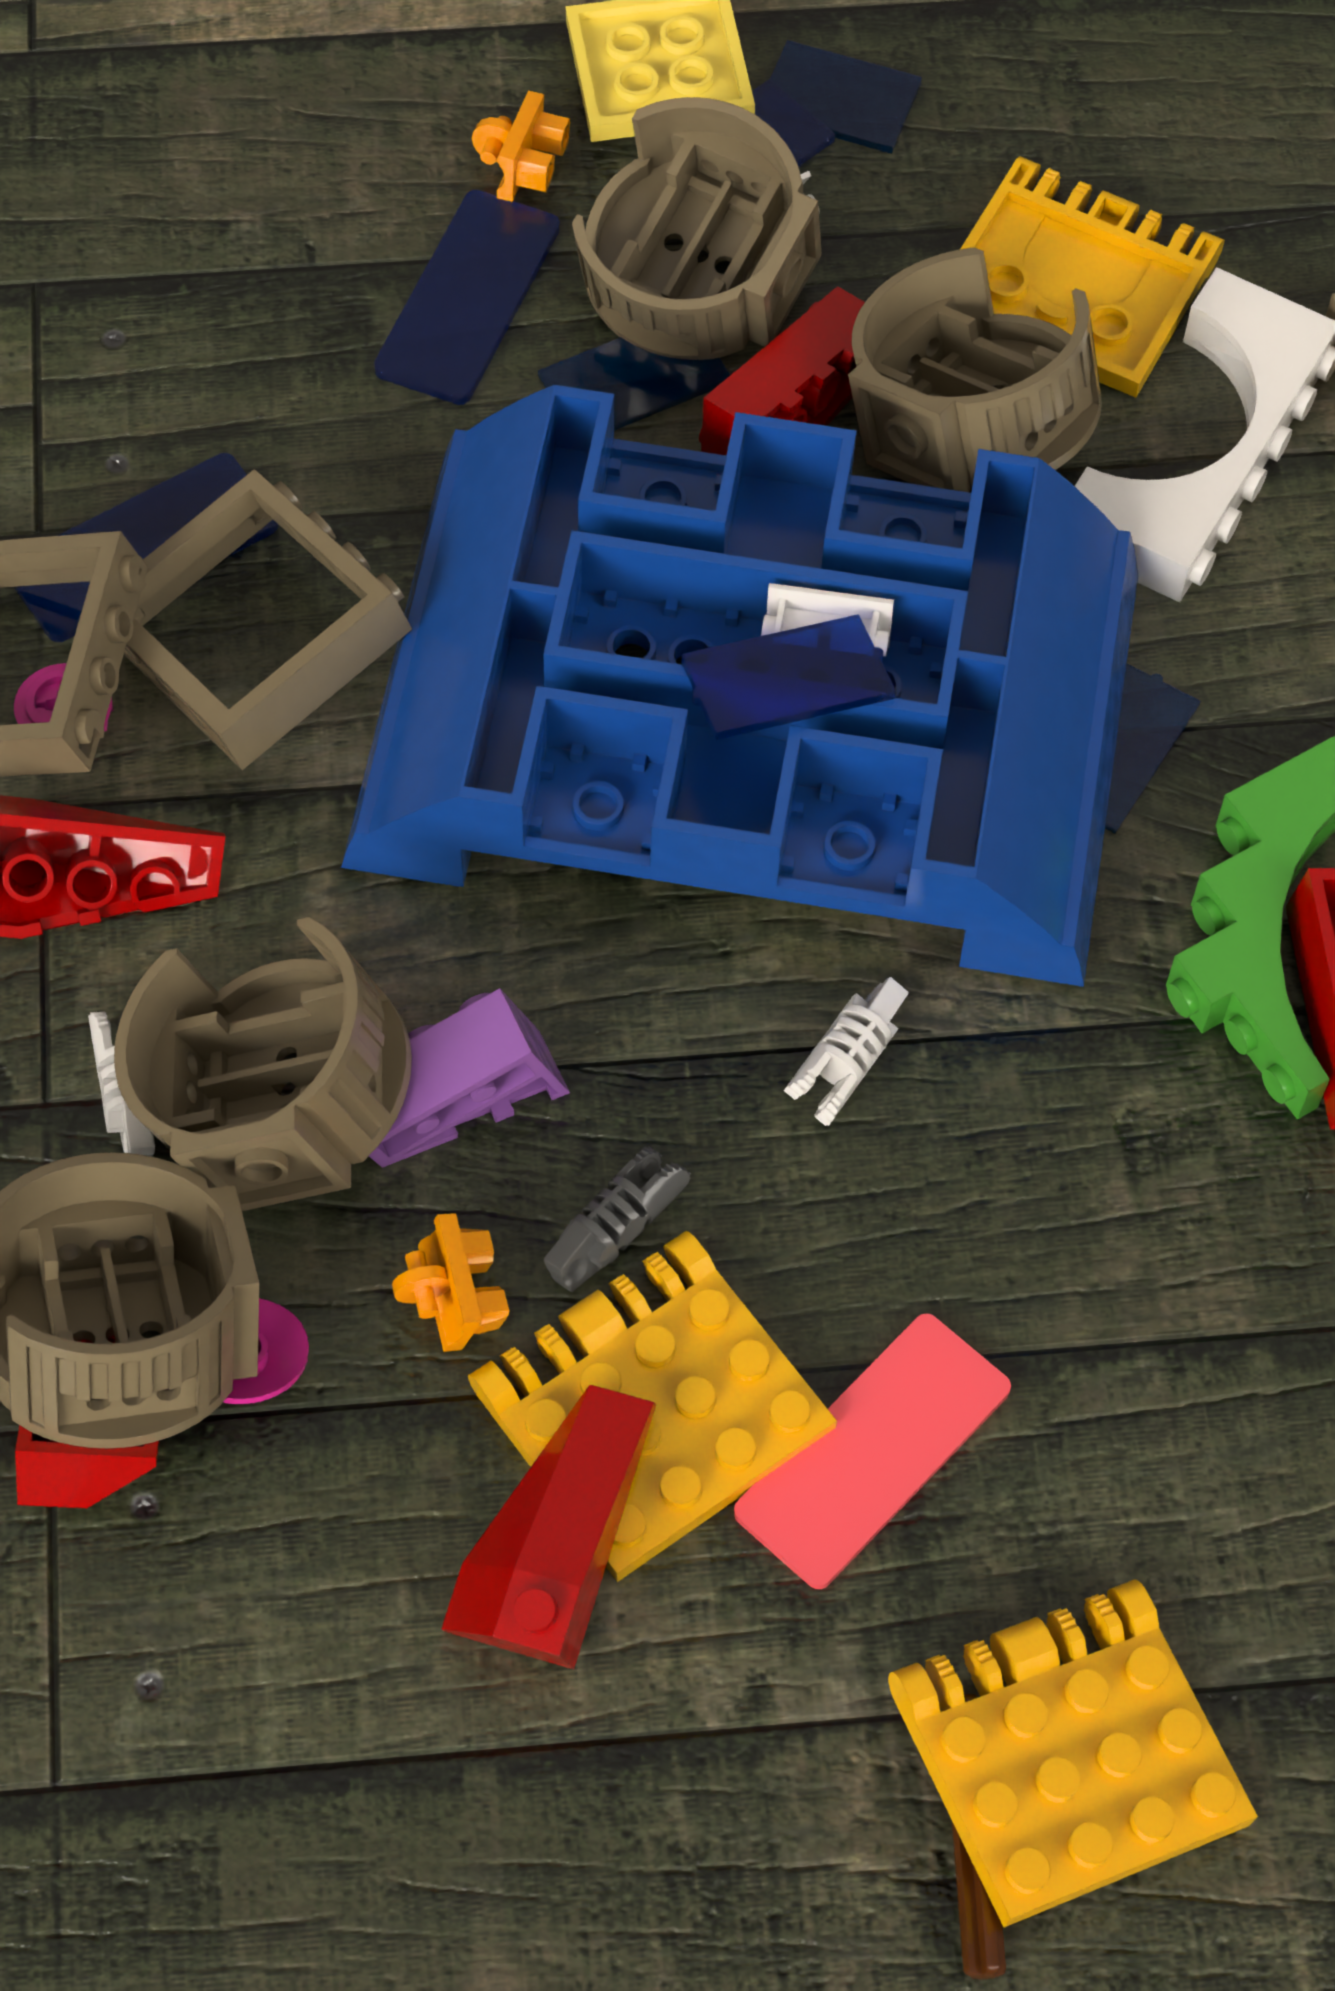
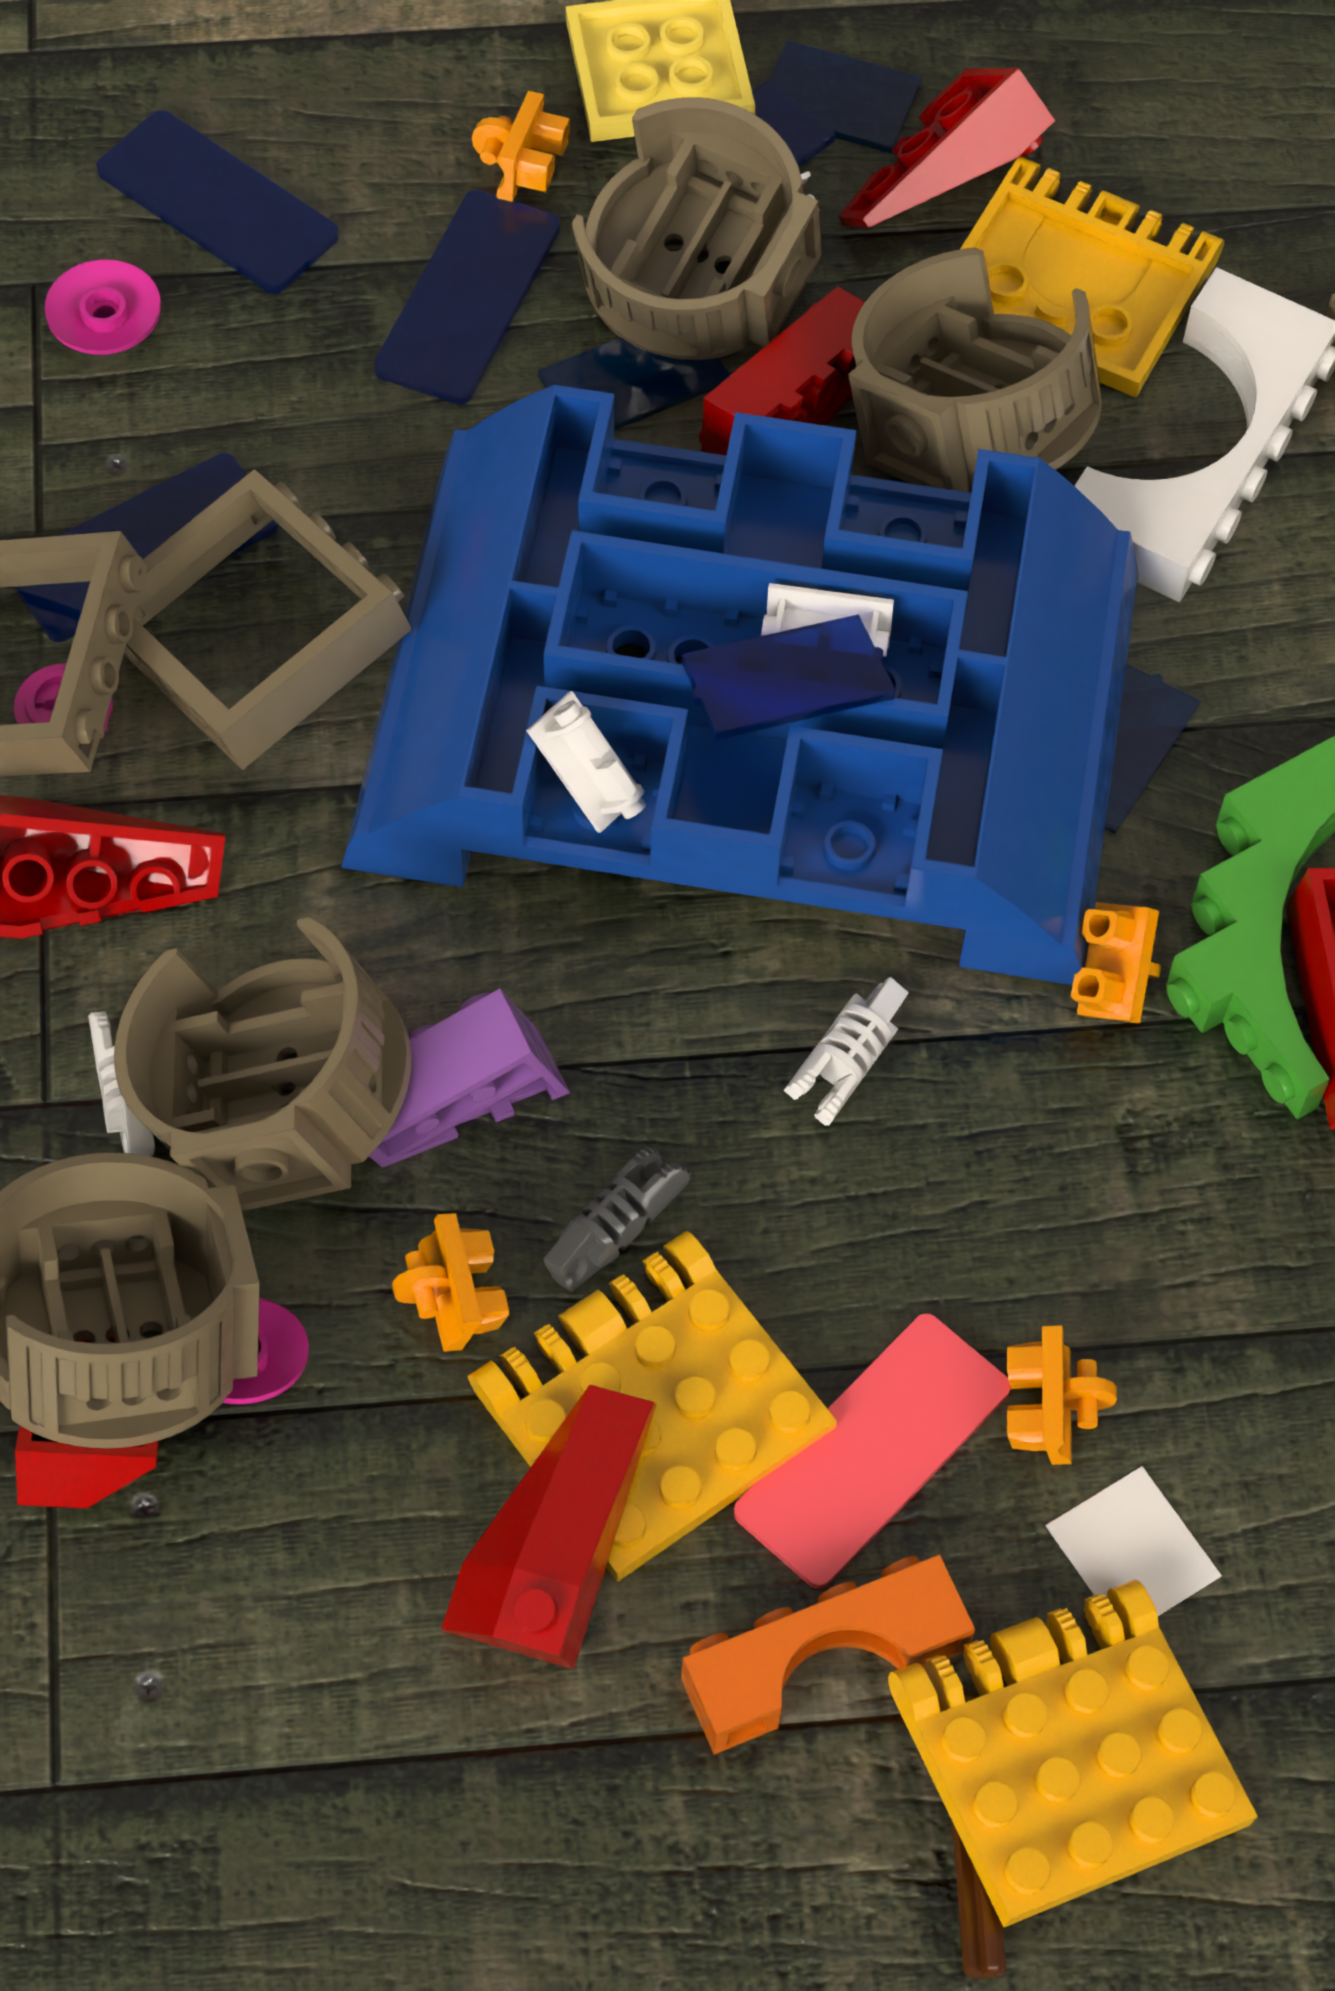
none -> dark pink dish [45,259,161,355]
none -> clear blue piece [96,110,339,294]
none -> white hinge [526,691,646,833]
none -> orange arch [681,1554,975,1755]
none -> wedge [838,68,1055,228]
none -> light orange hips [1007,1325,1117,1465]
none -> white sticker [1045,1466,1222,1616]
none -> light orange hips [1071,902,1161,1024]

